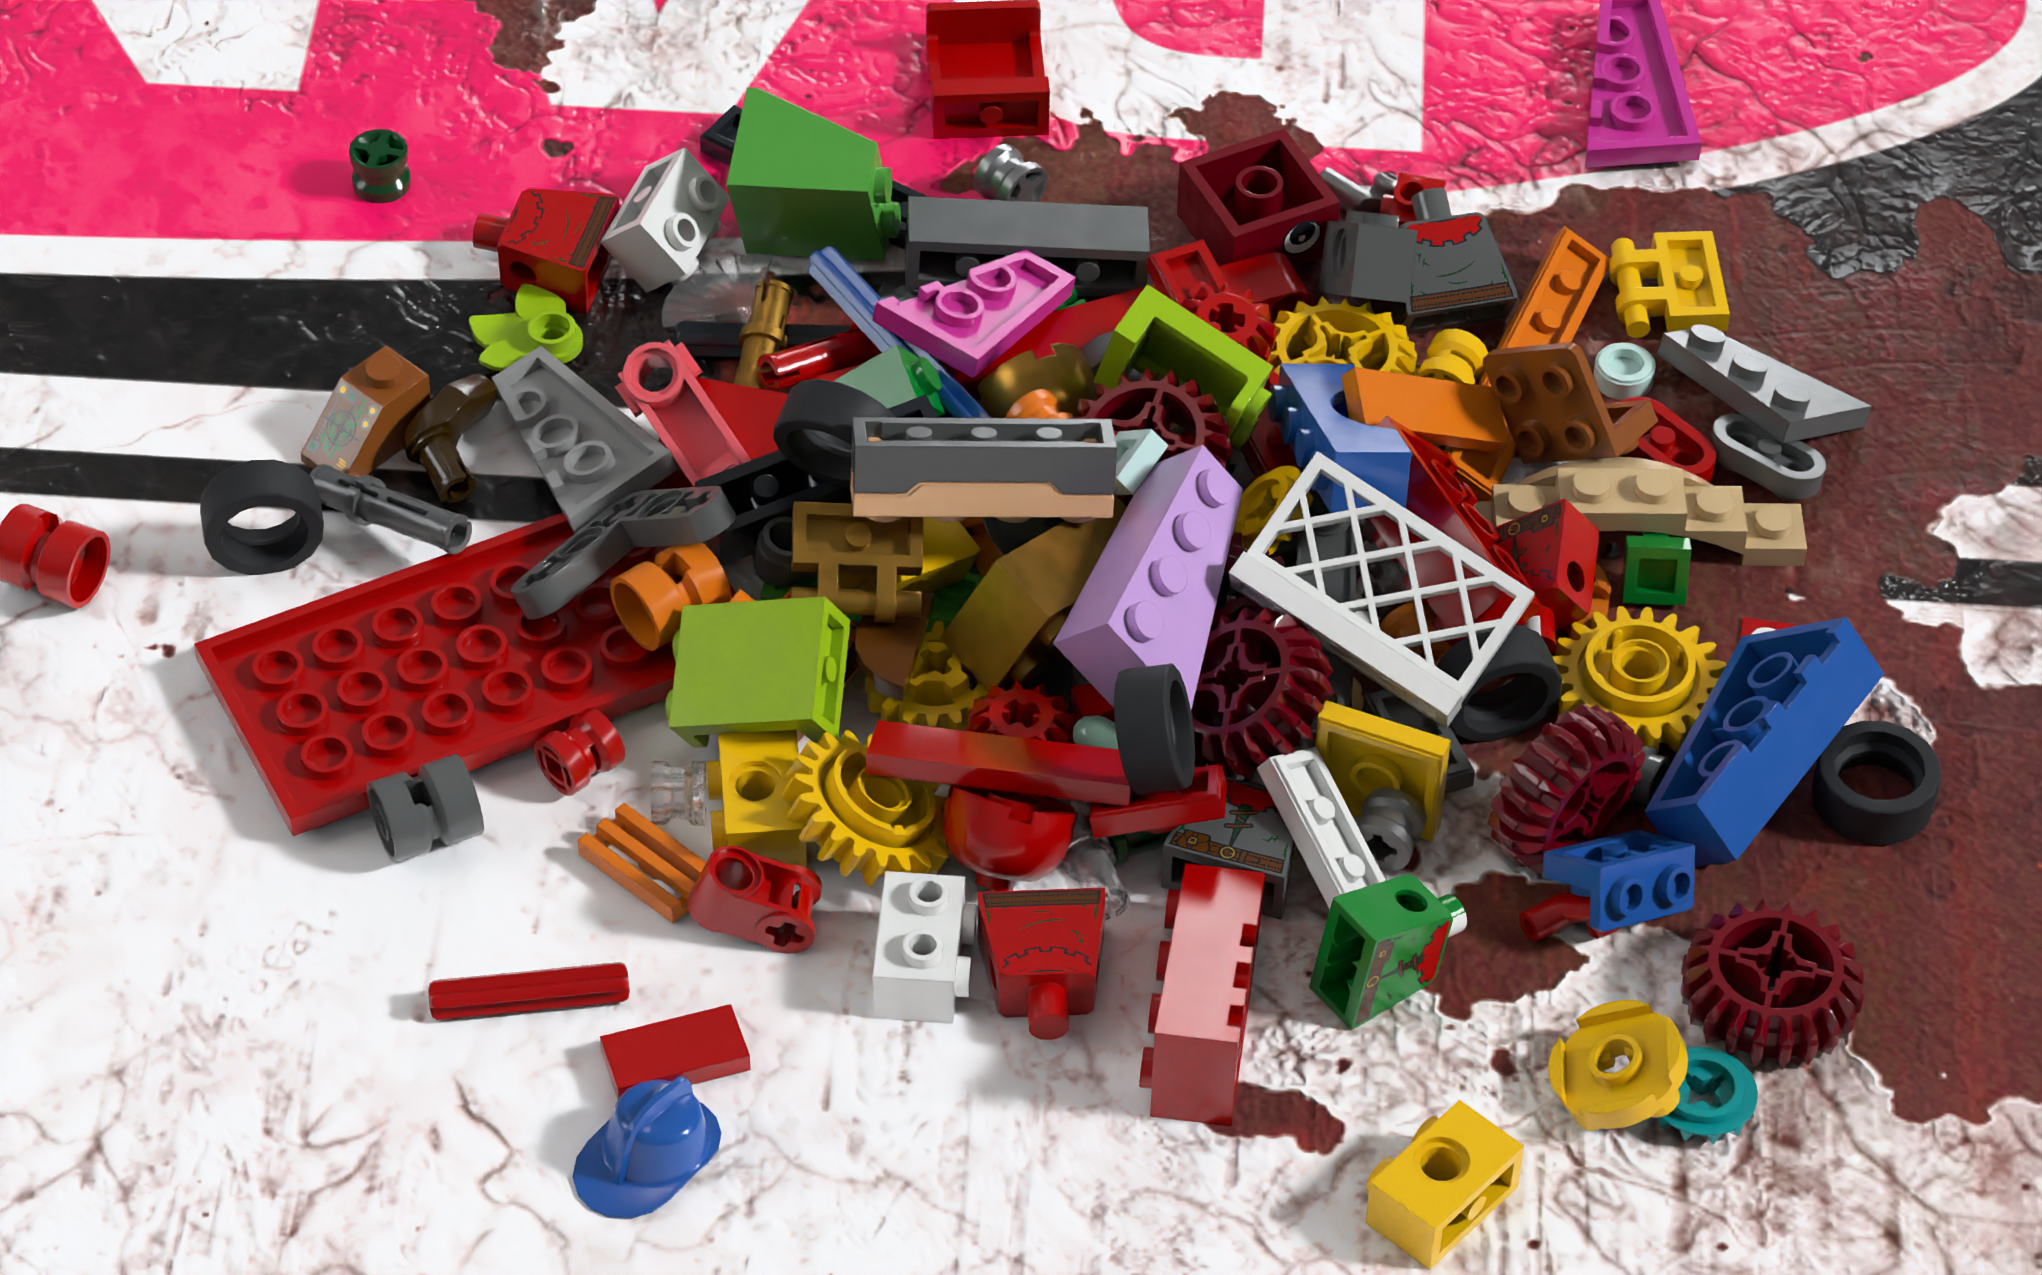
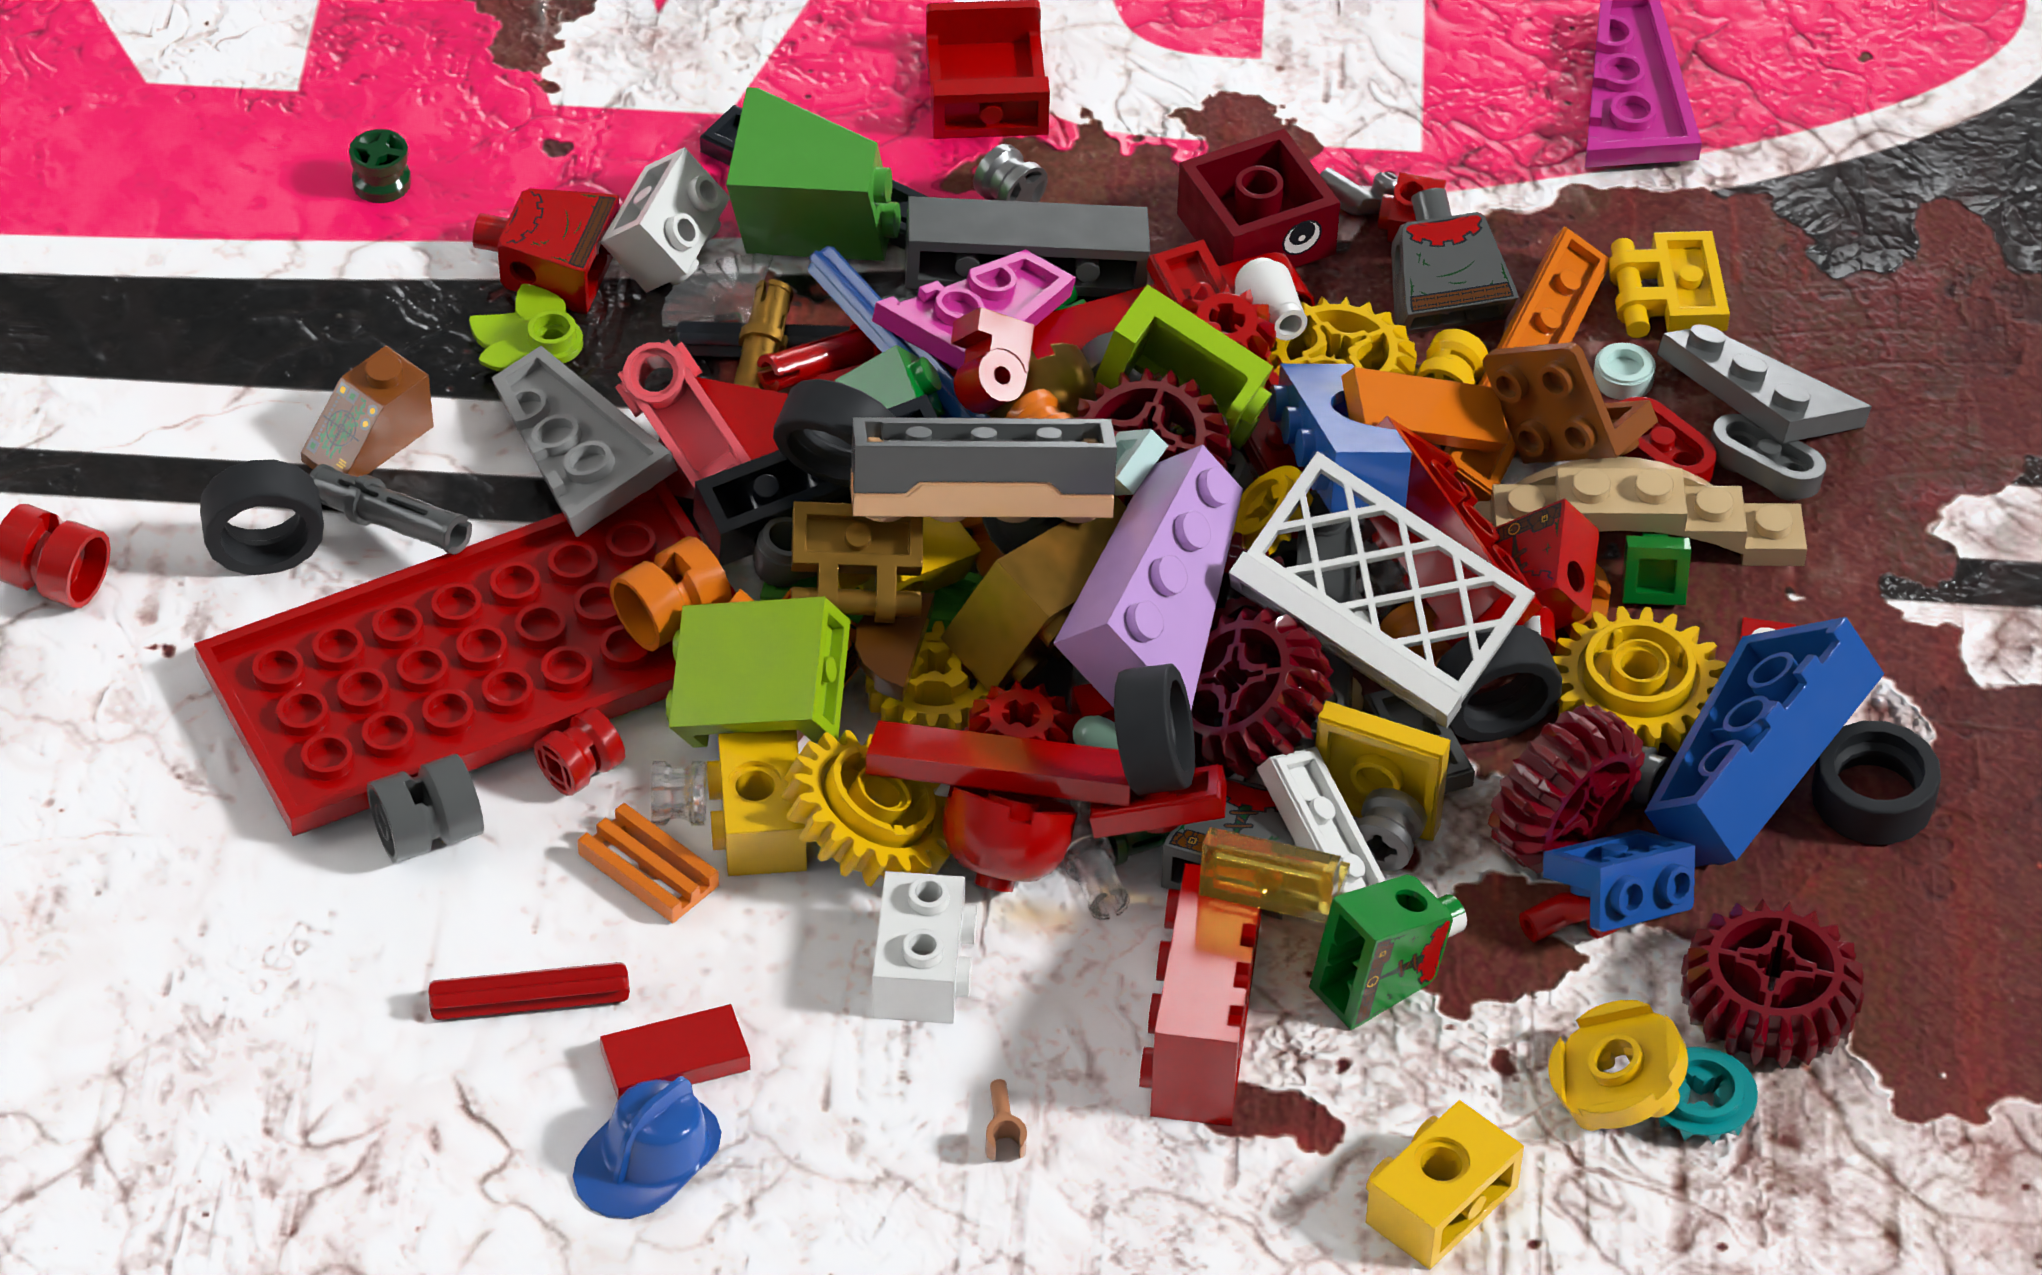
dark brown arm [403,373,498,503] -> none
dark grey beam [511,486,737,620] -> none
red piece [687,845,823,954] -> none
red torso [977,888,1106,1040] -> none
dark grey brick [1318,211,1418,303] -> none
none -> leg [951,307,1034,414]
none -> nougat hand [985,1079,1027,1160]
none -> clear yellow panel [1199,827,1350,923]
none -> white cone [1235,258,1307,341]

